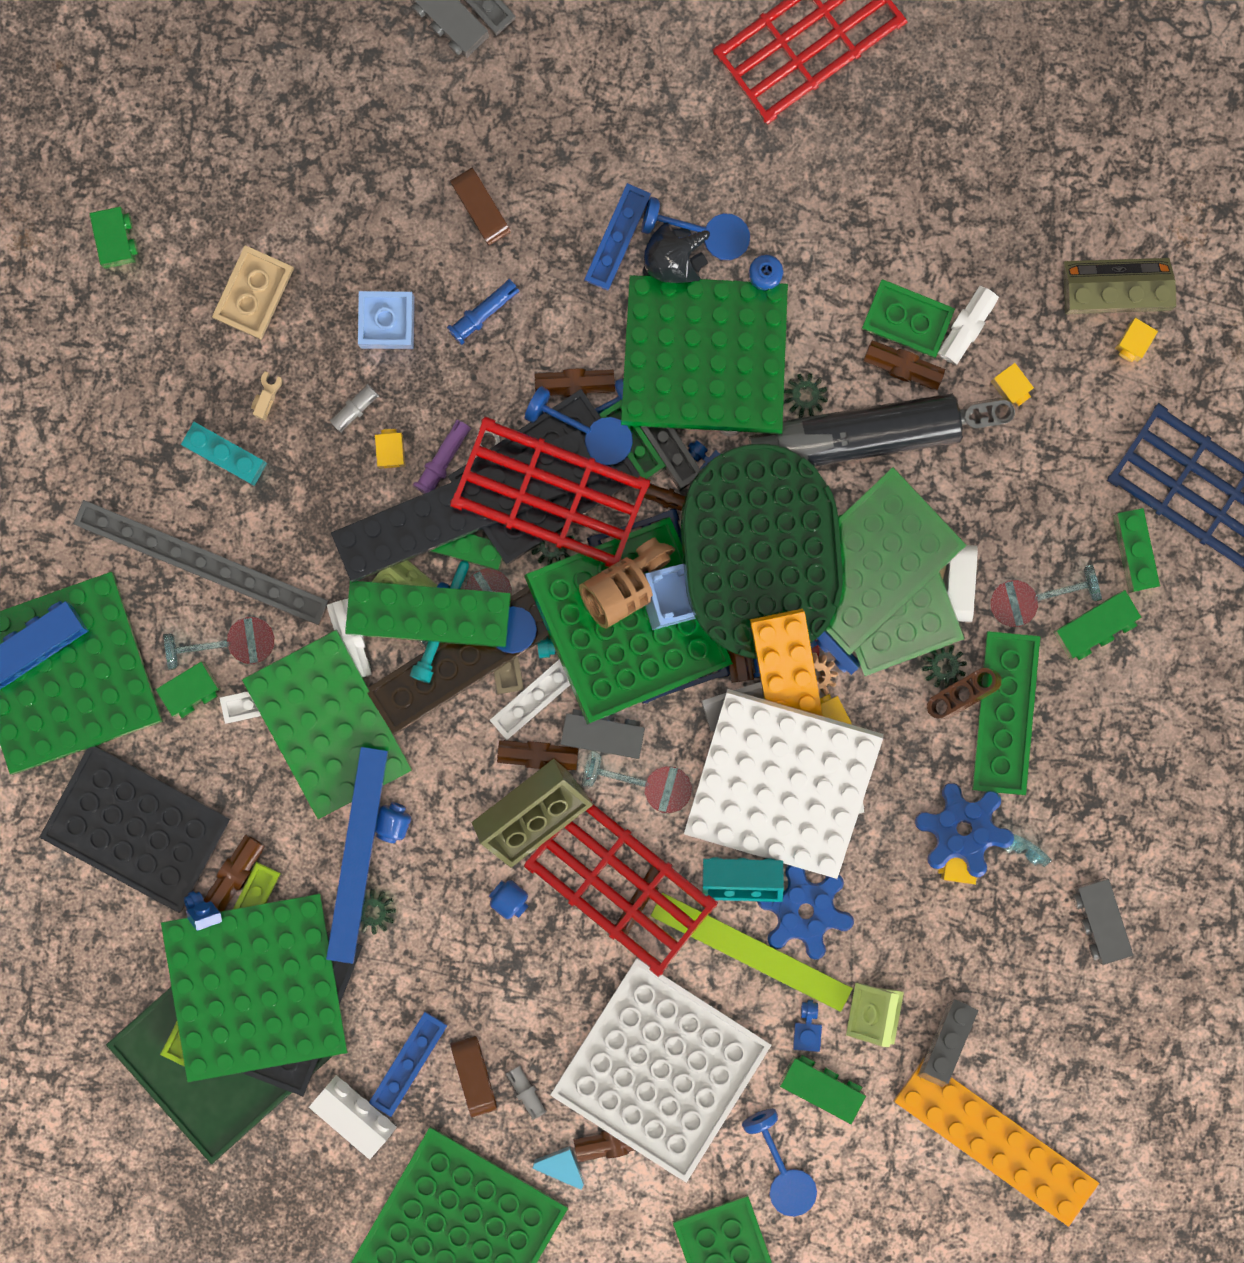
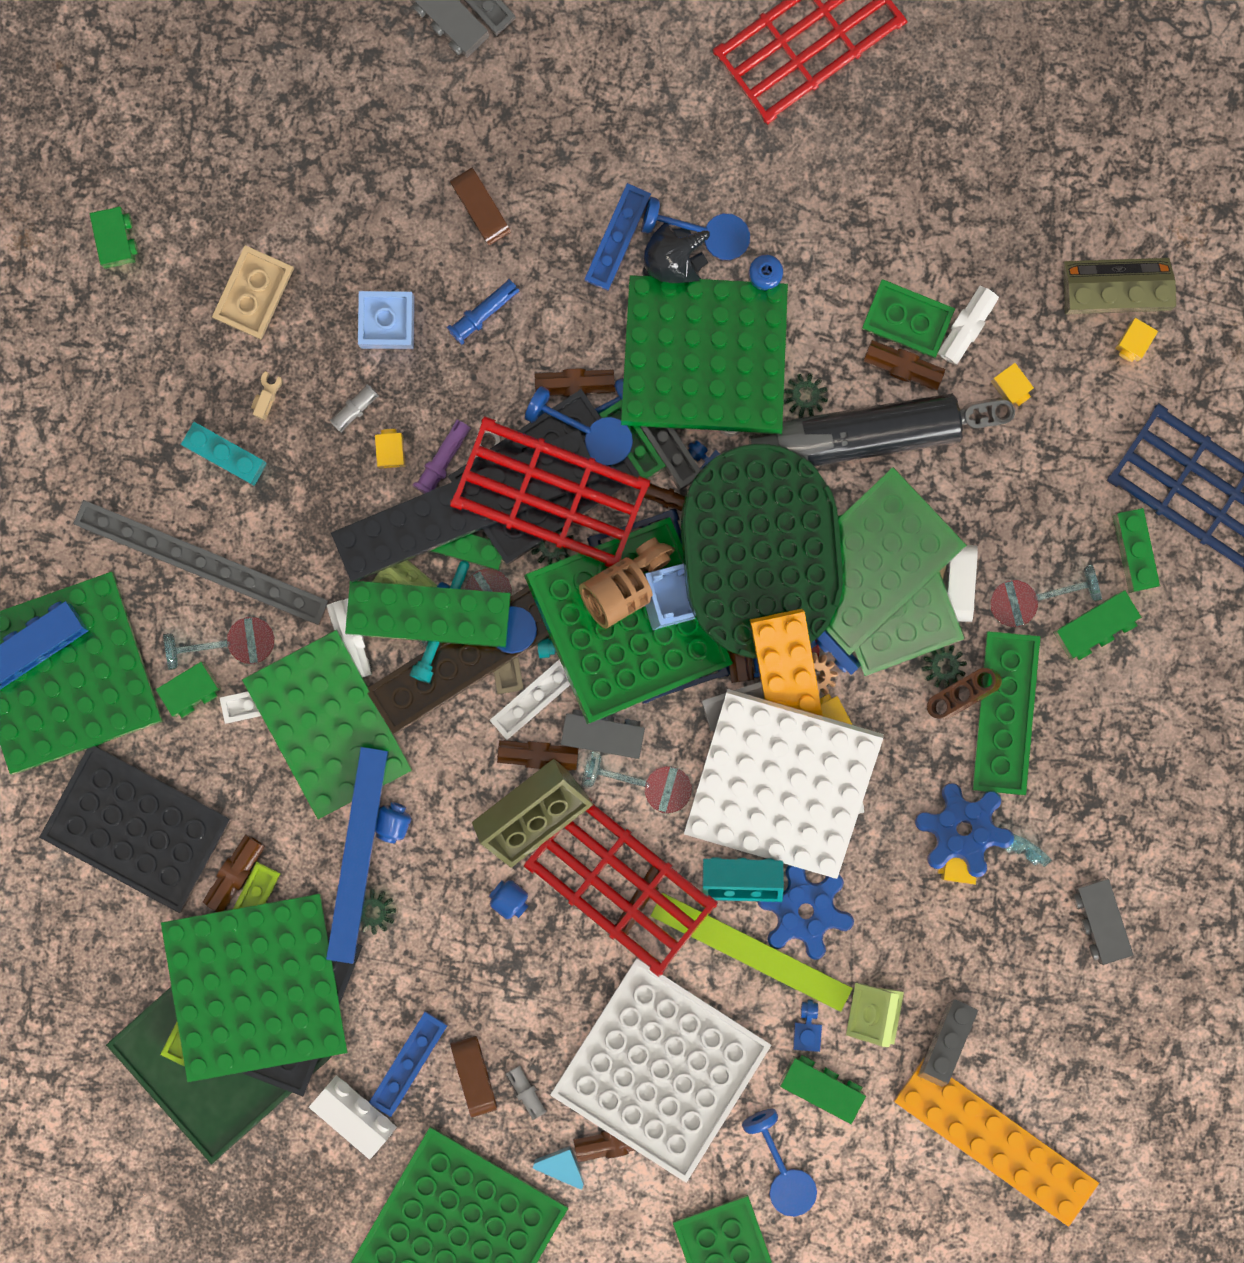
blue plate [184,891,222,931] -> none

